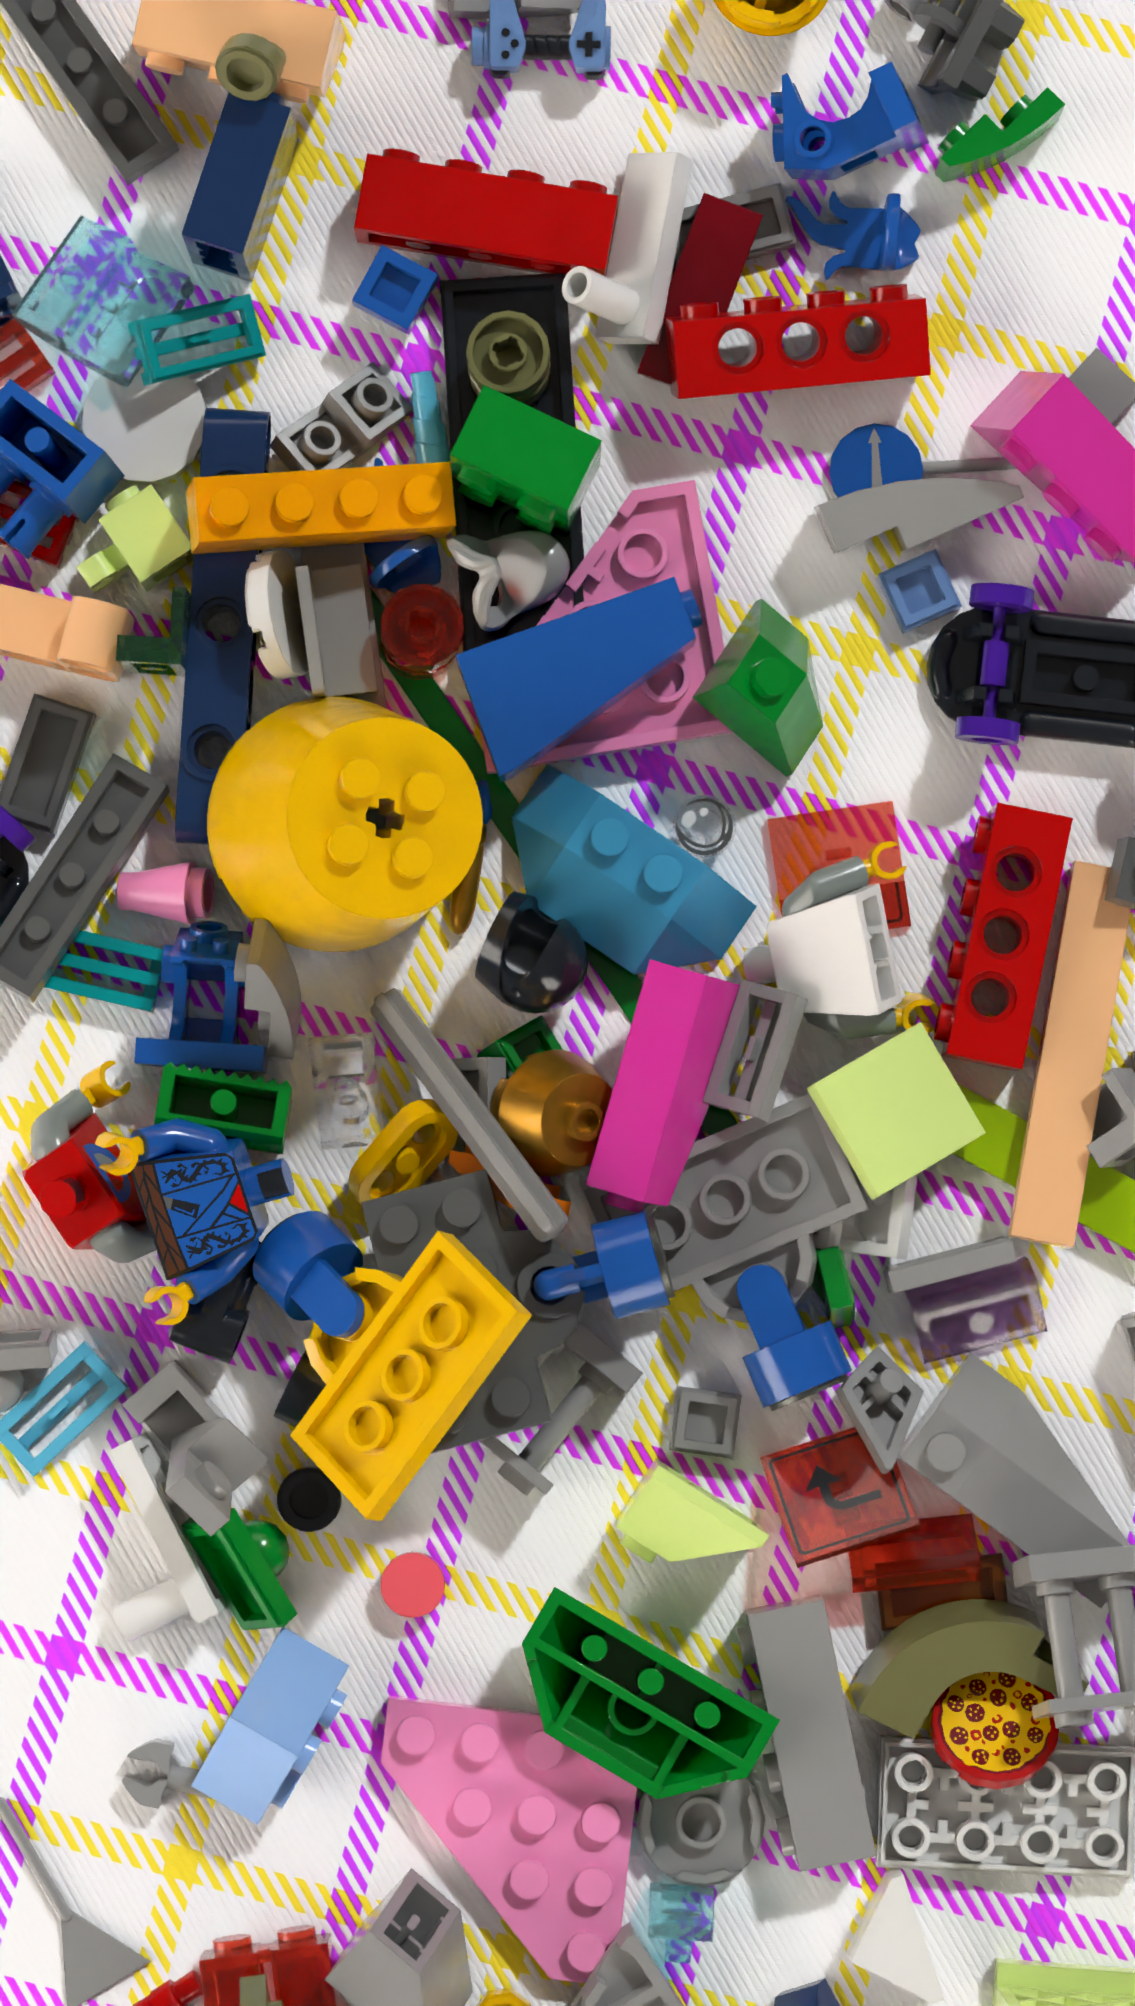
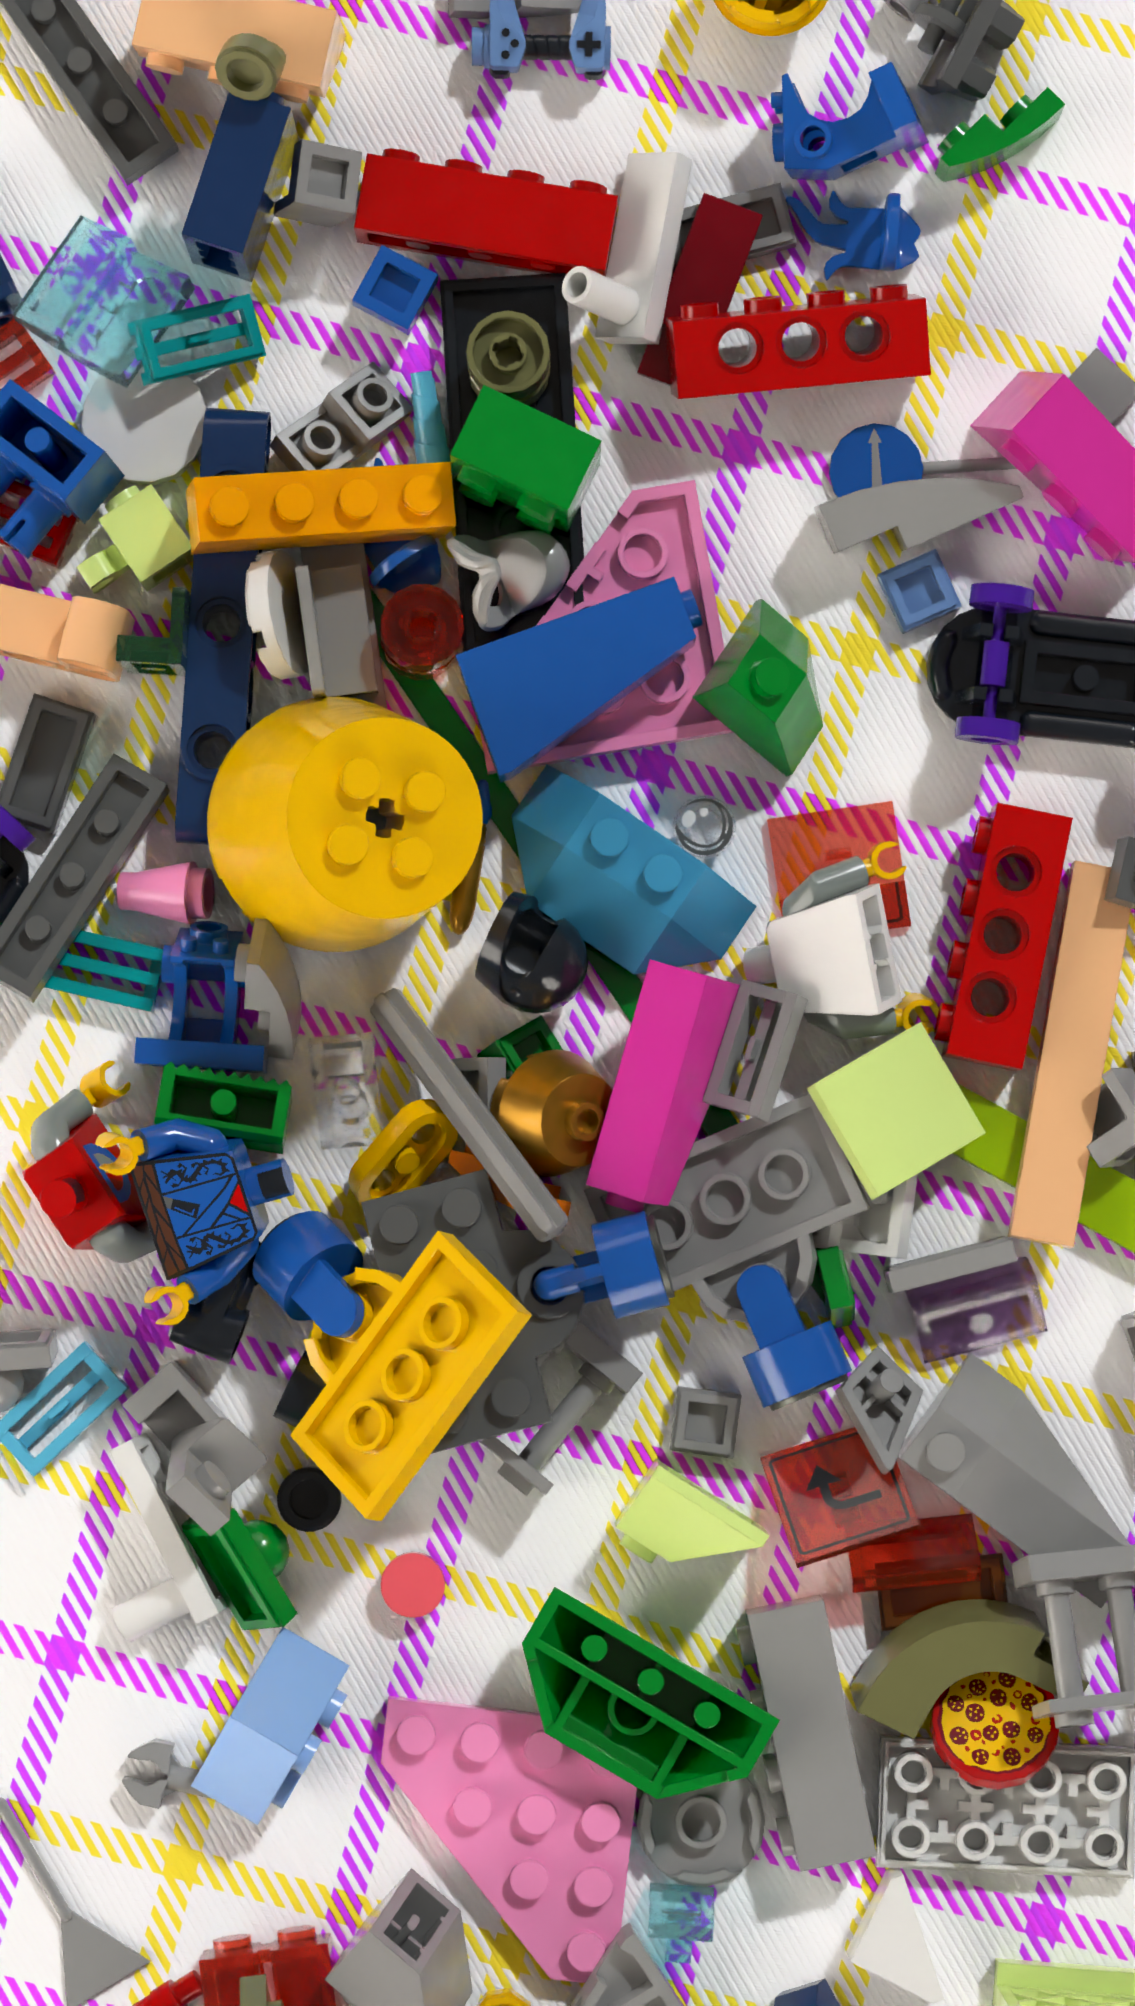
none -> light grey panel [273,139,363,228]

